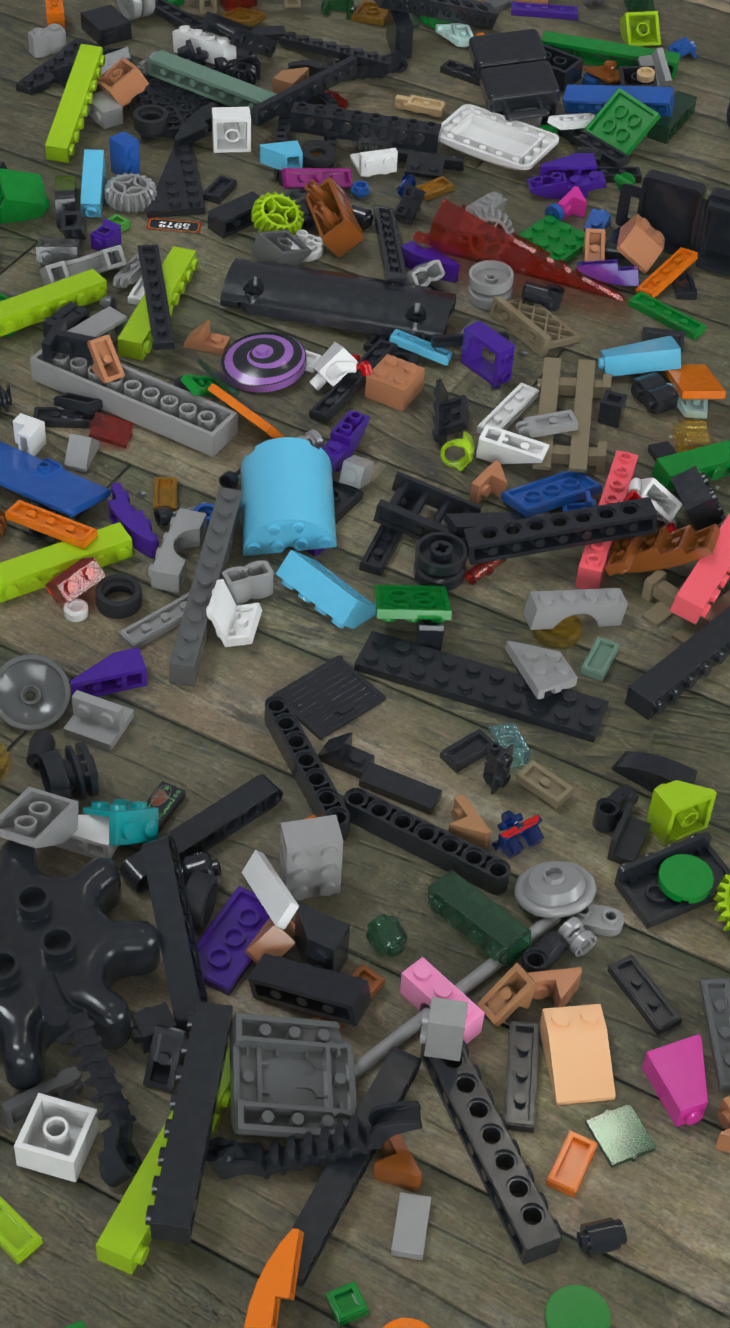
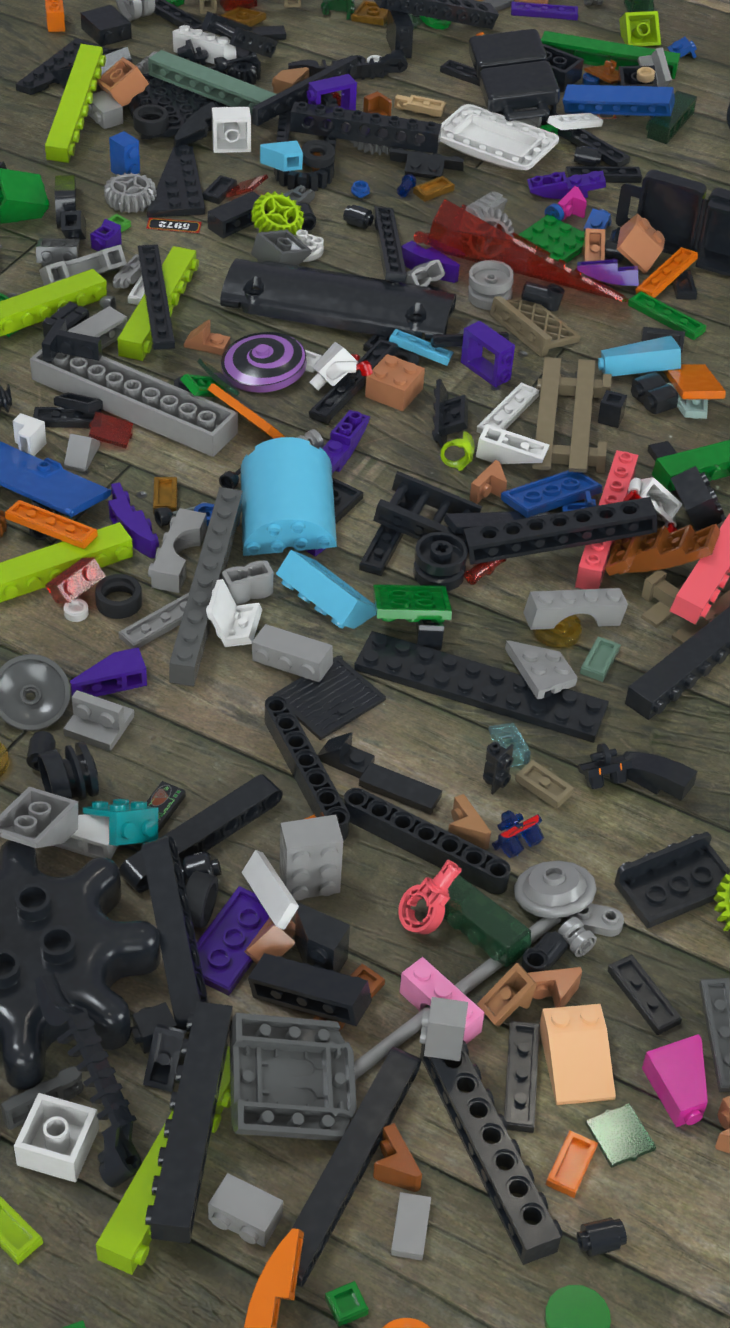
light grey brick [28,23,66,58] -> none
medium azure slope [80,149,107,218] -> none
nougat slope [87,334,125,384] -> none
black piece [206,1101,423,1180] -> none
black plate [279,32,399,71] -> none
magenta tile [281,168,353,189] -> none
dark orange piece [305,177,364,257] -> none
light grey brick [339,455,374,489] -> none
white bracket [350,148,398,177] -> none
clear green head [366,914,408,958] -> none
black hips [395,184,426,225] -> none
light aqua wing [435,23,473,48] -> none
black tile [440,729,494,773] -> none
light grey hinge [515,410,578,438] -> none
dark purple slope [539,153,597,178] -> none
green plate [584,88,660,156] -> none
black piece [592,784,639,833] -> none
black panel [607,802,651,865] -> none
green plate [614,172,635,190] -> none
lime slope [646,780,717,846] -> none
green tile [658,854,714,904] -> none
clear yellow brick [673,419,711,453] -> none
none -> light grey brick [208,1173,283,1247]
none -> clear red piece [226,174,268,198]
none -> light grey brick [251,624,333,682]
none -> dark purple window [307,74,357,121]
none -> dark orange panel [363,91,392,116]
none -> coral pin [398,860,462,935]
none -> black hips [578,743,633,789]

